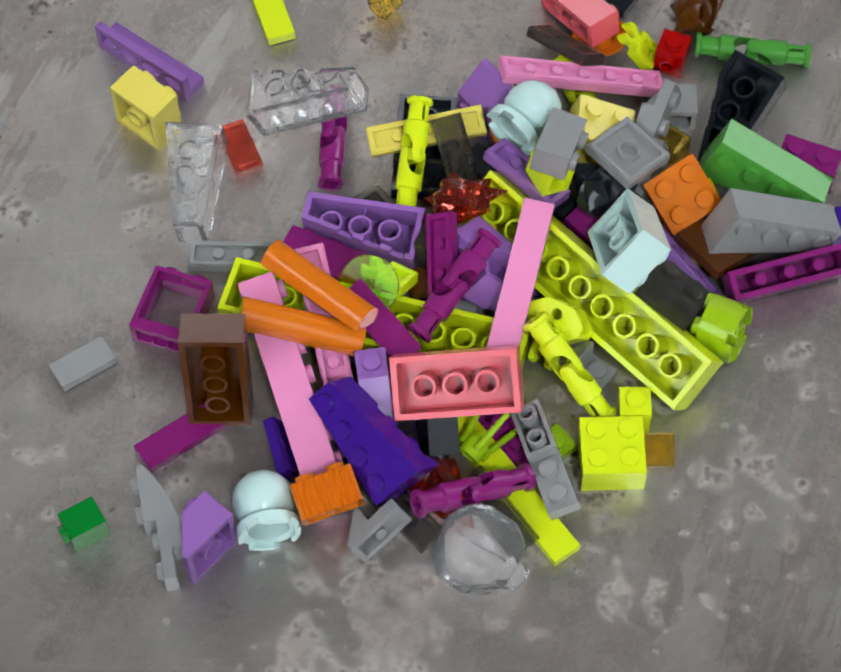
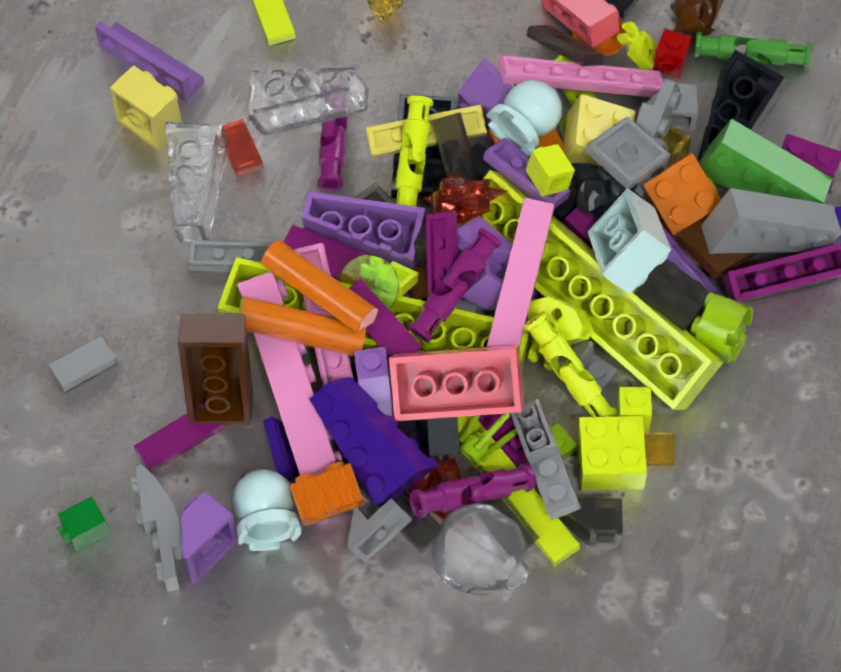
magenta window [129,265,215,354] -> none
light grey brick [530,107,589,181] -> none
none -> clear smoke slope [559,498,623,550]

